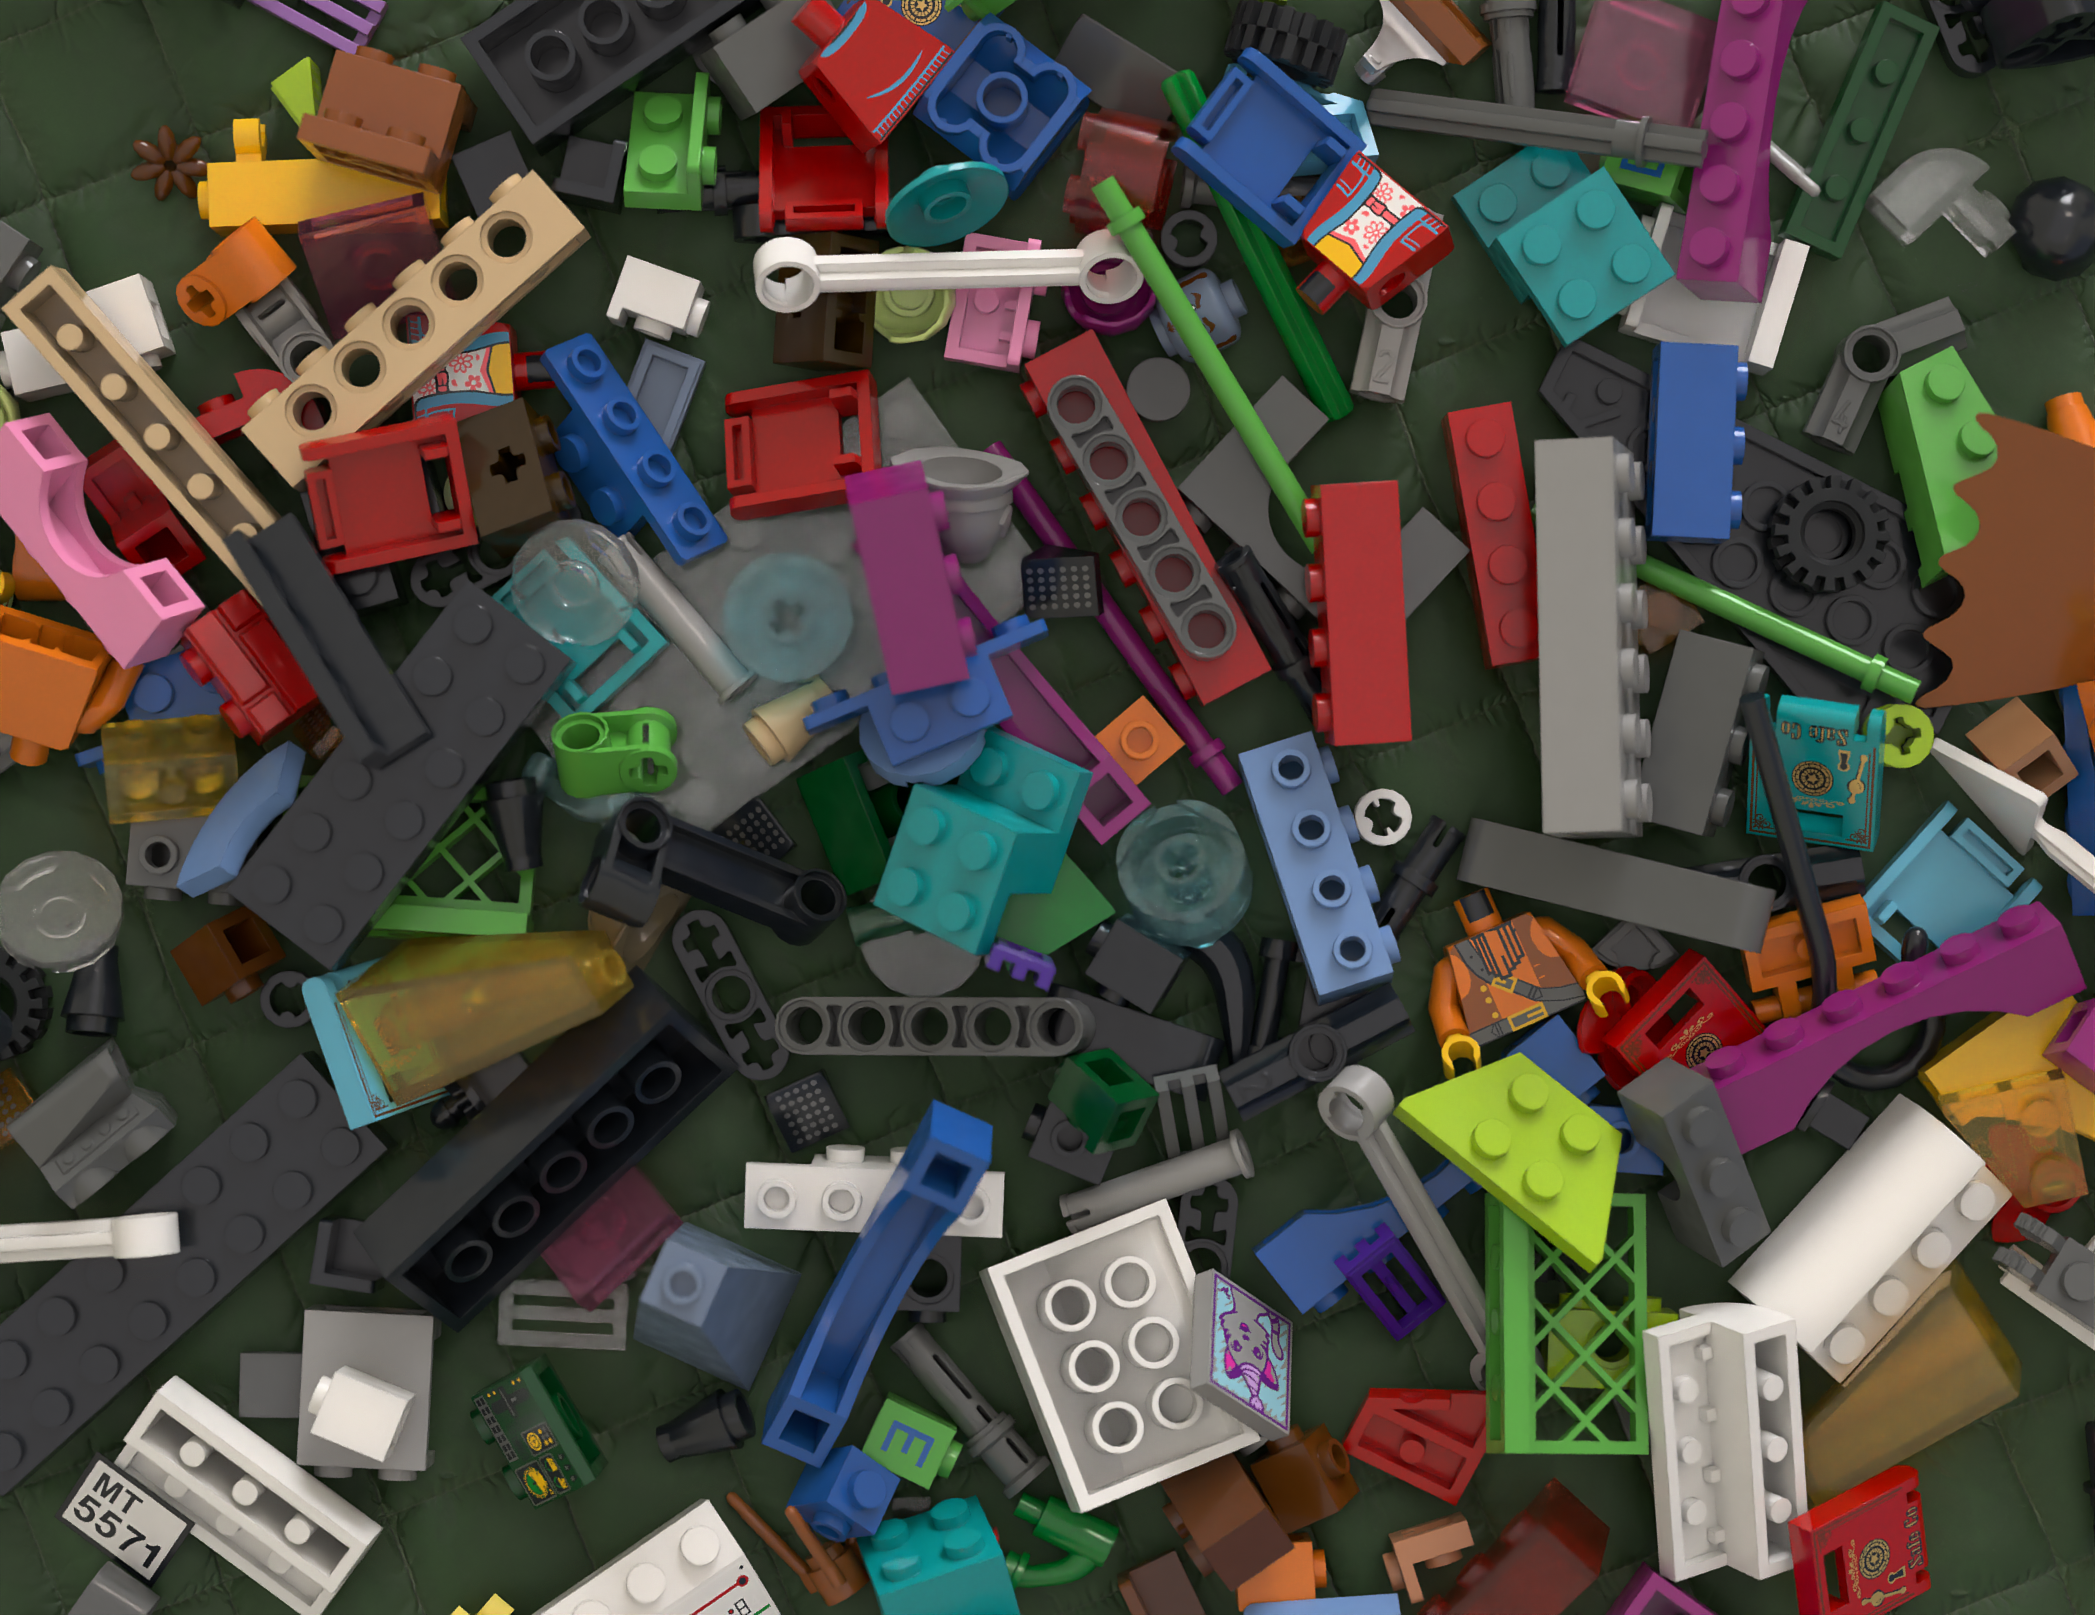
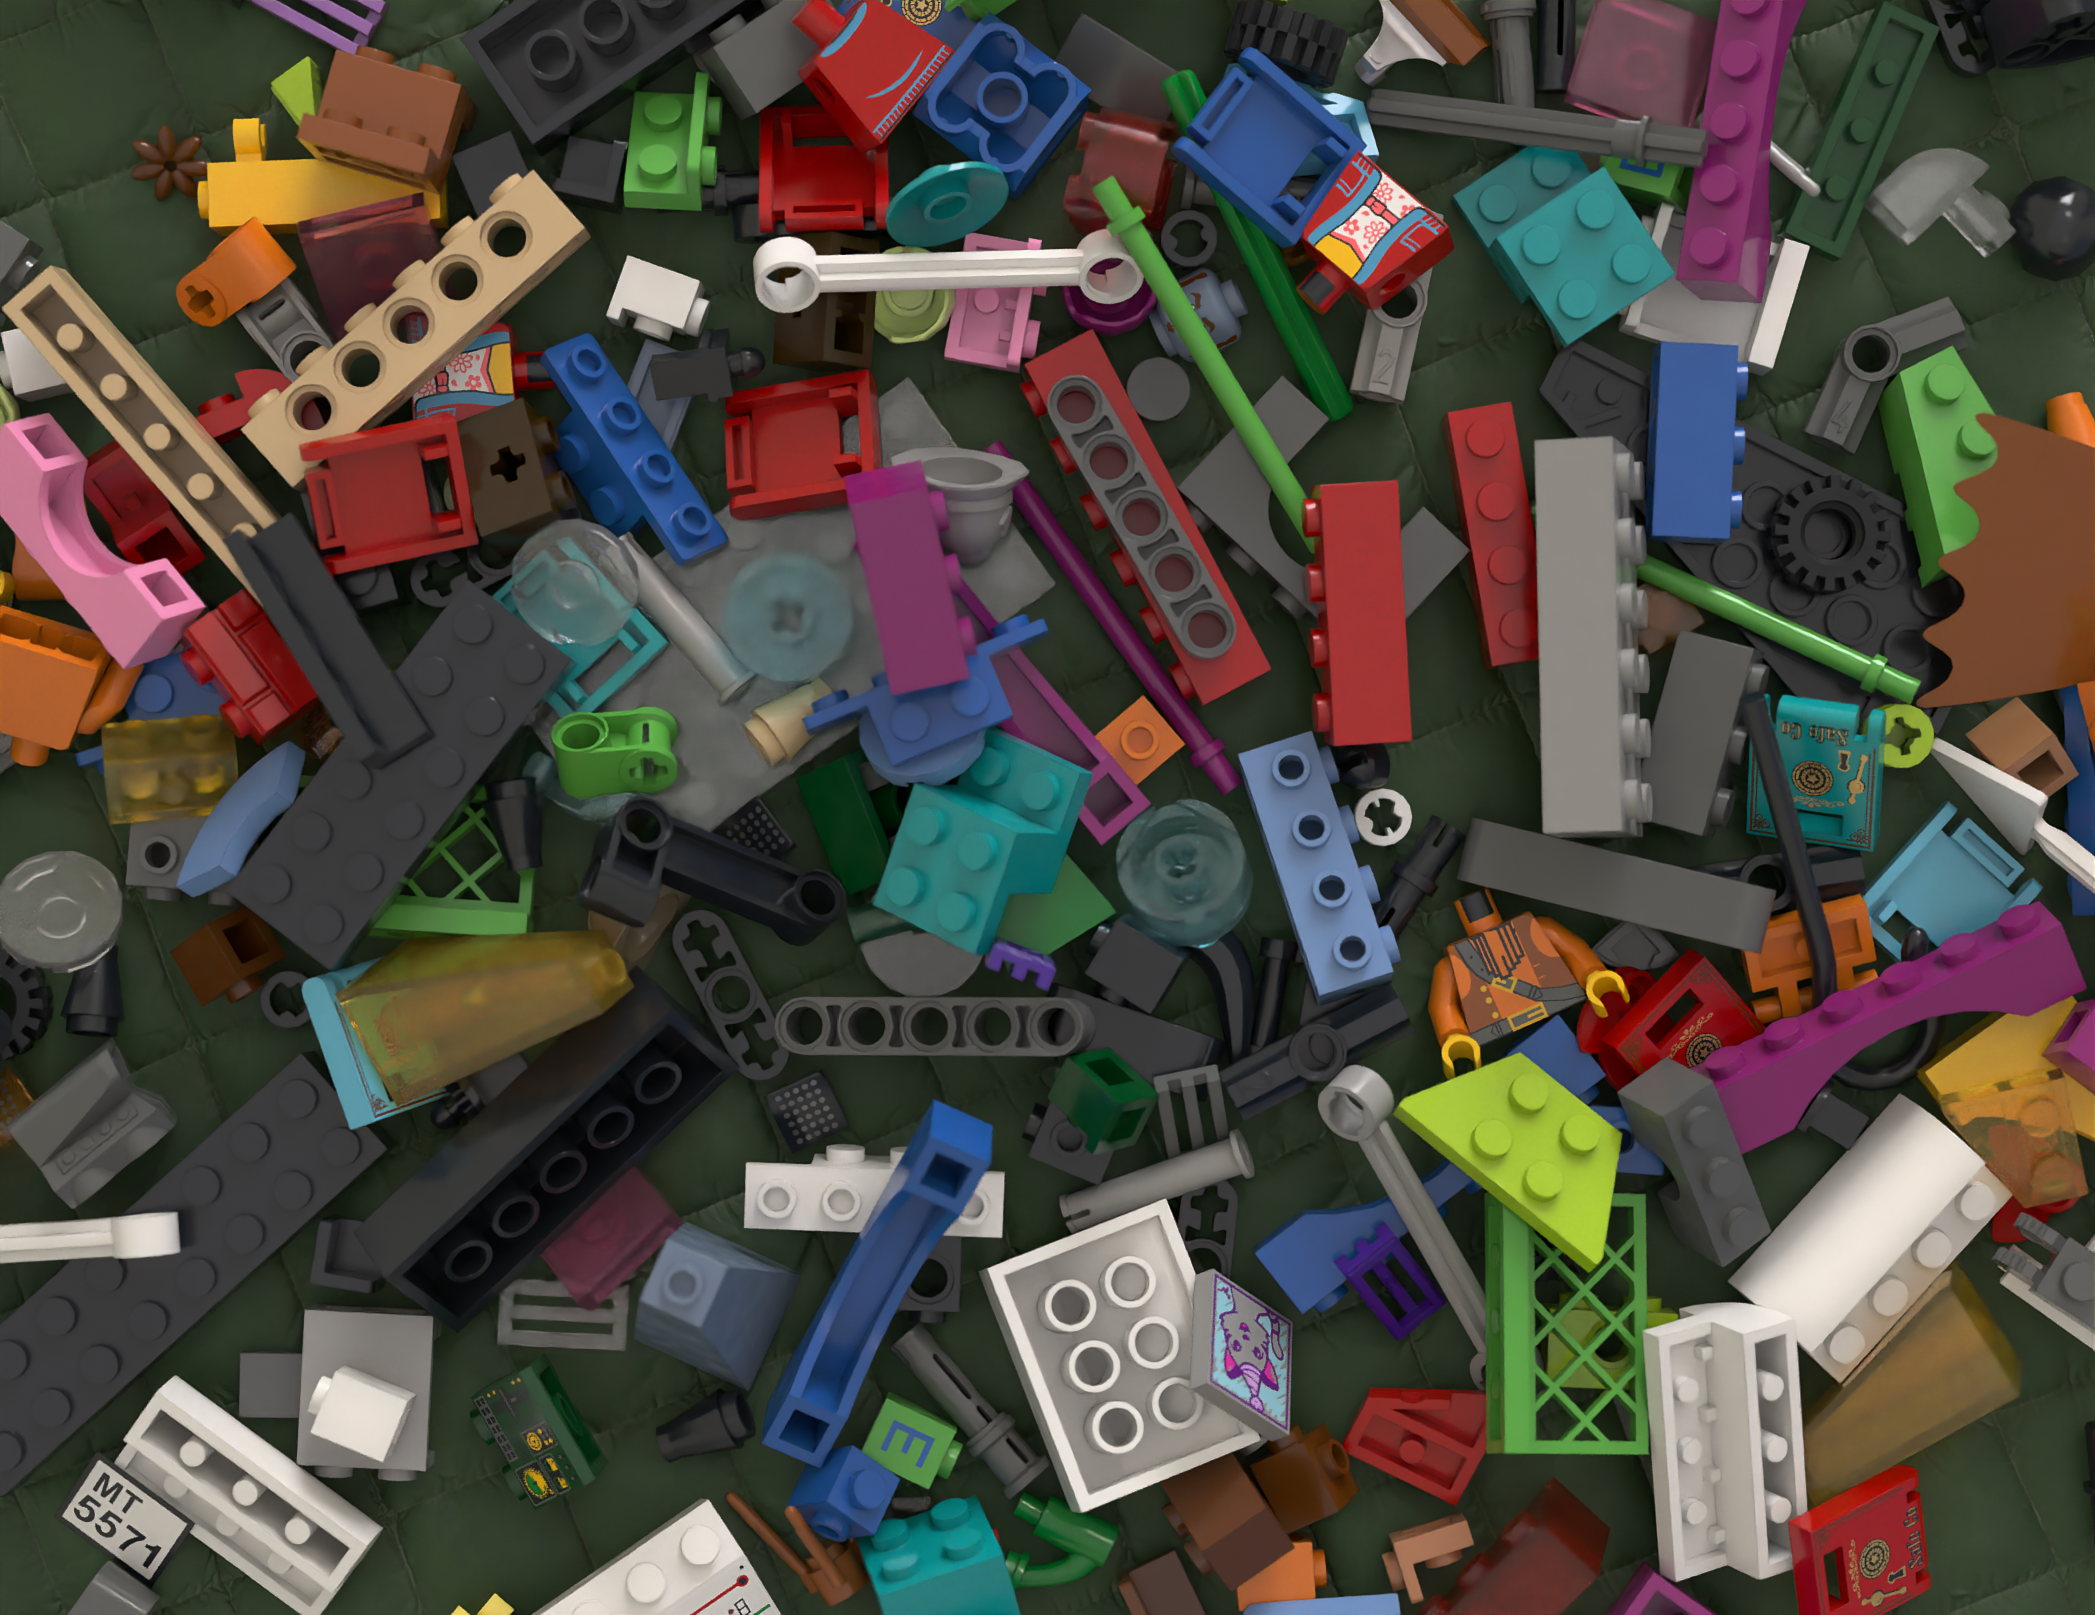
white brick [86,274,176,372] -> none
black slope [1020,544,1104,619] -> none
black pin [1214,545,1322,724] -> none
none -> black piece [650,328,765,403]
none -> black hinge [1334,743,1390,790]

